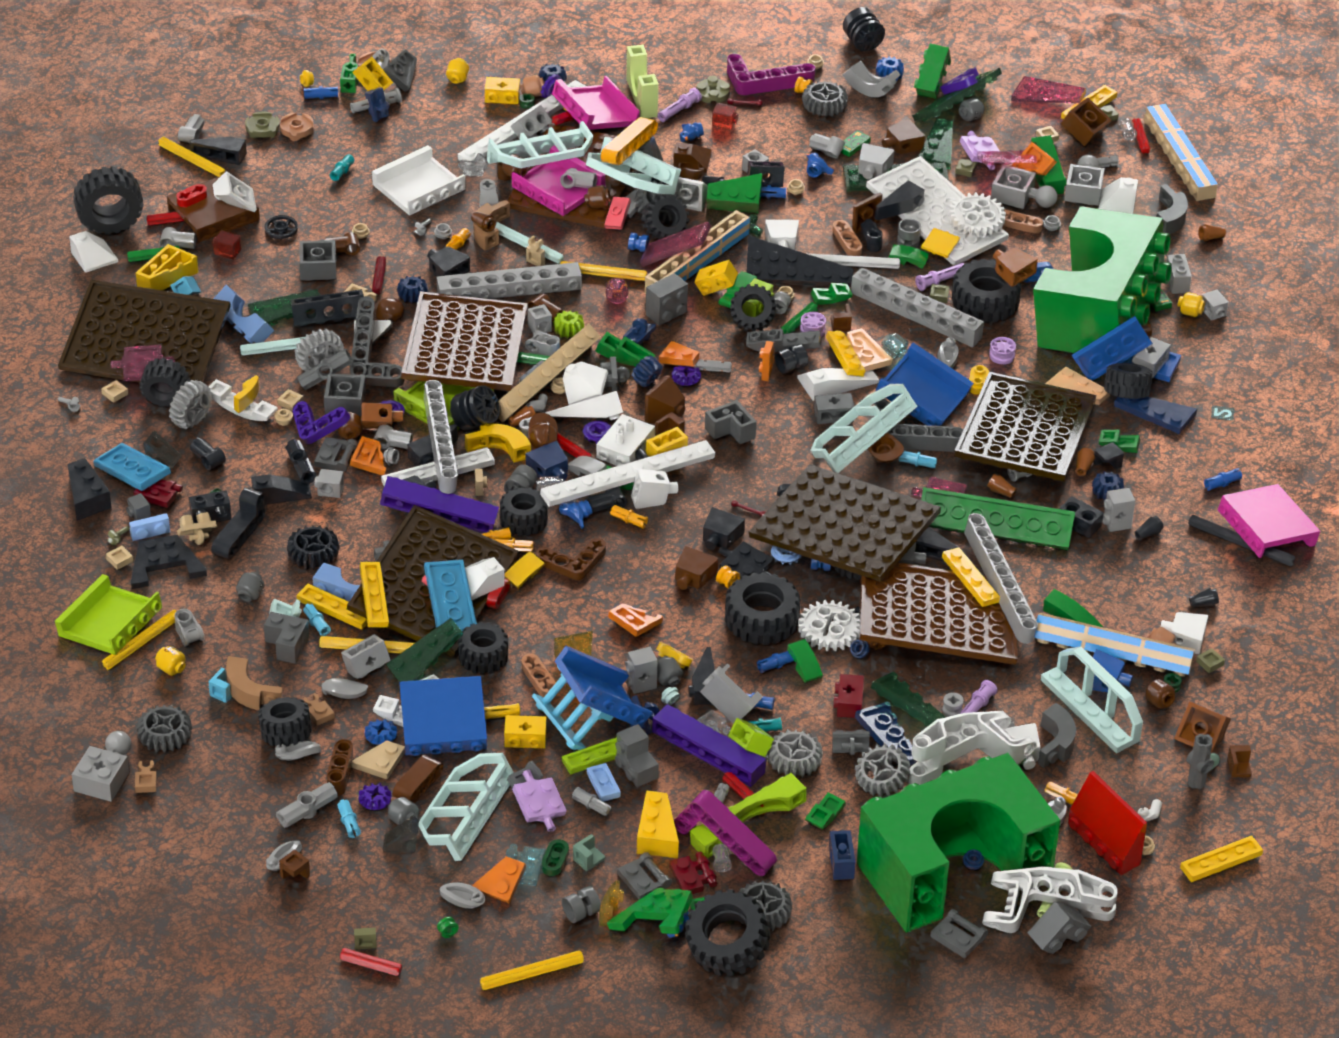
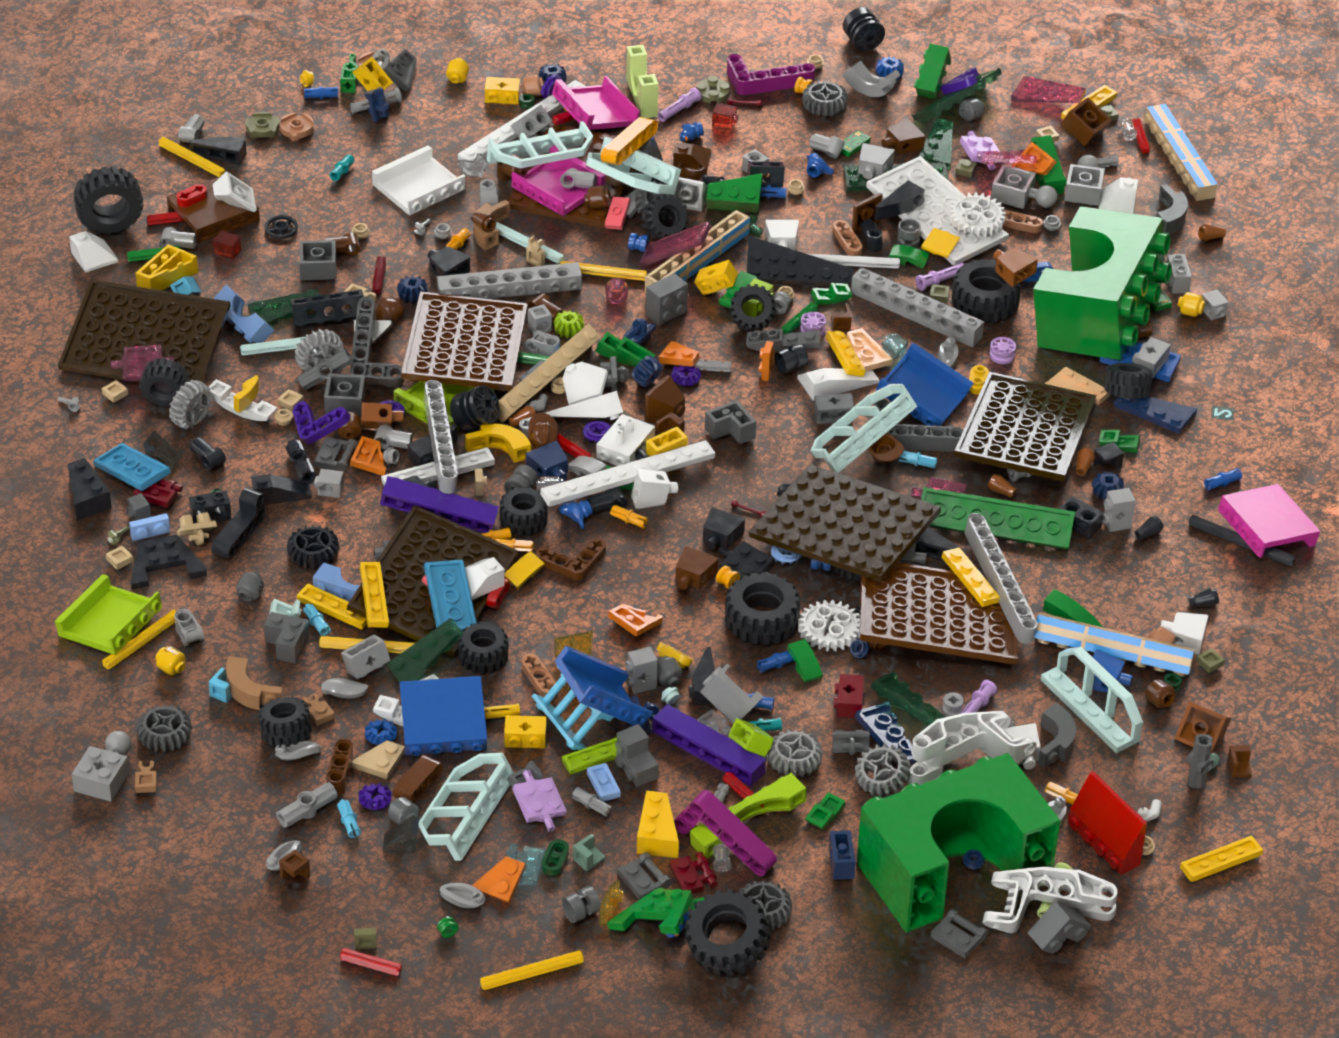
blue plate [1072,316,1153,381] -> none

